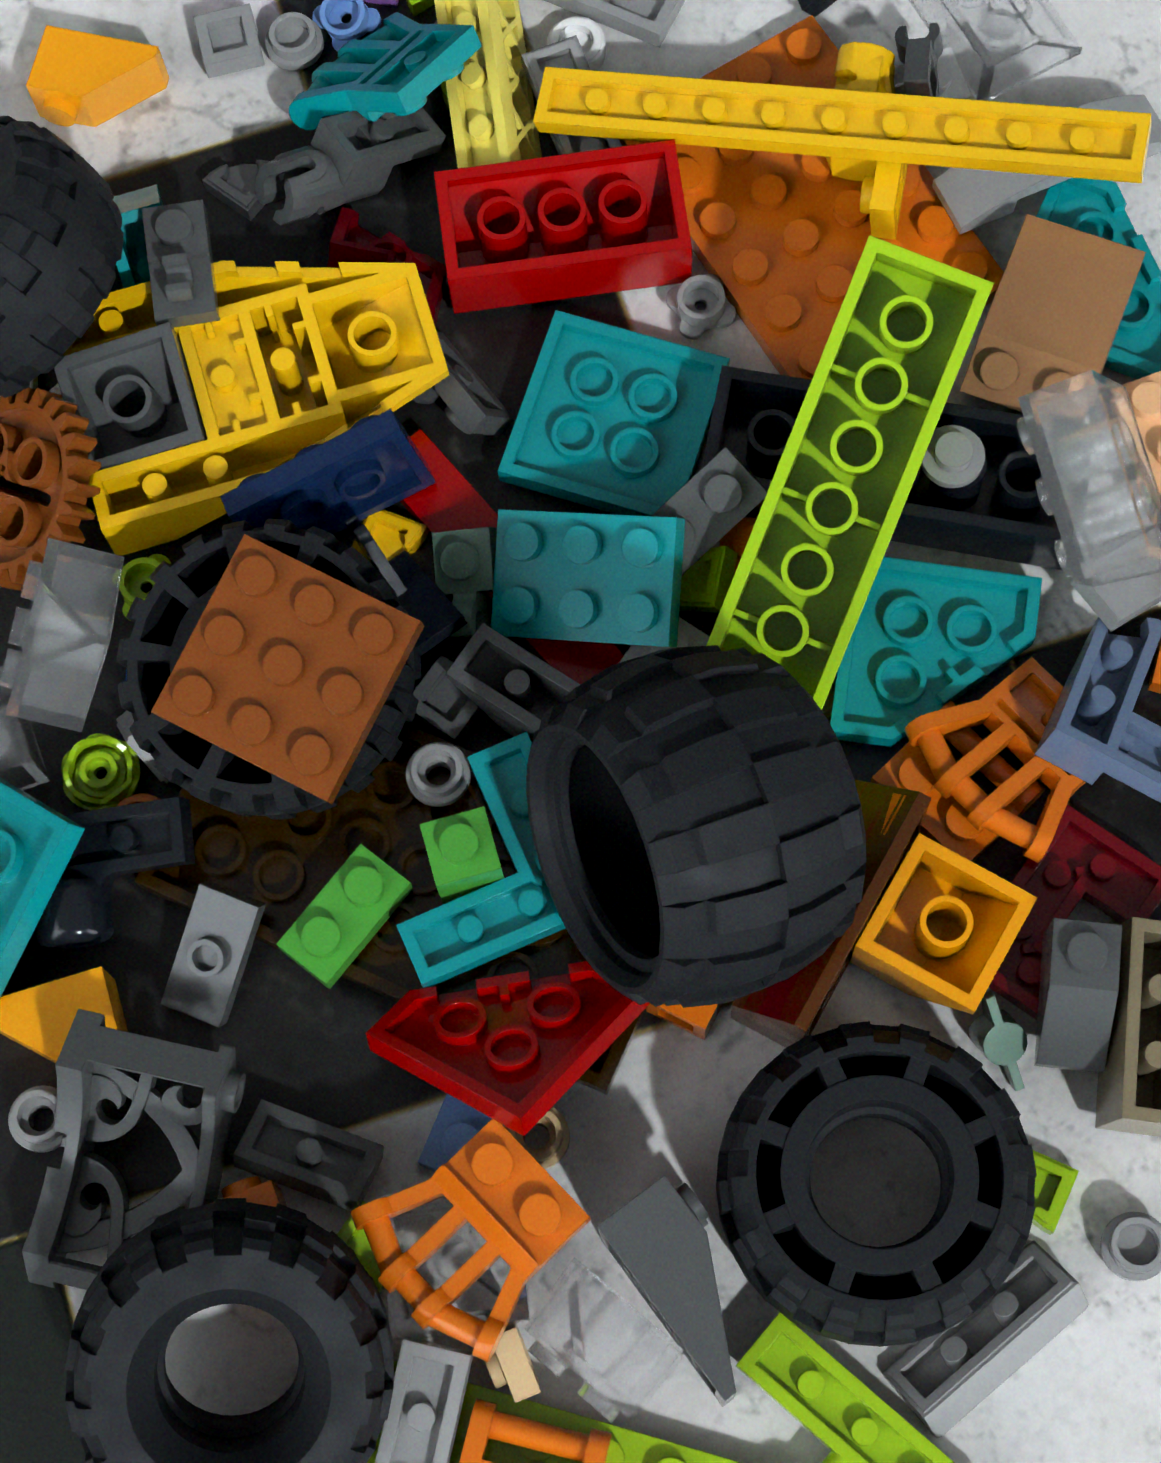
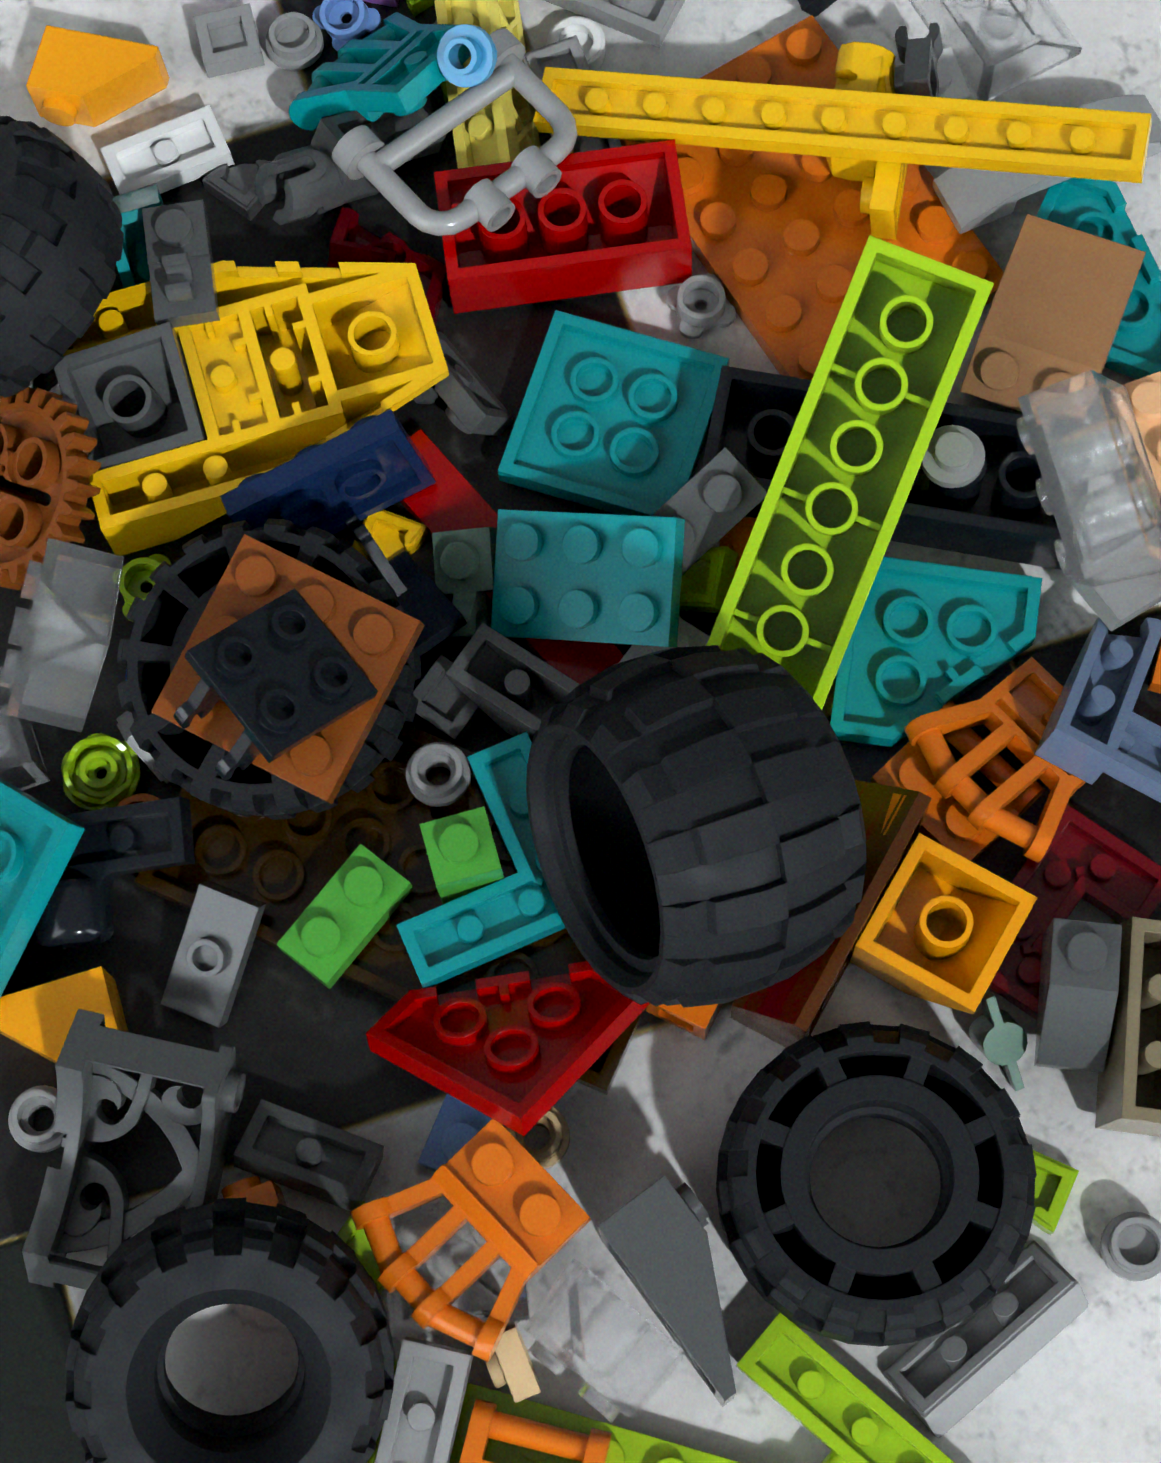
none -> white plate [100,105,234,195]
none -> black plate [173,588,378,781]
none -> light grey bar [332,28,578,236]
none -> dark azure plate [437,24,497,88]

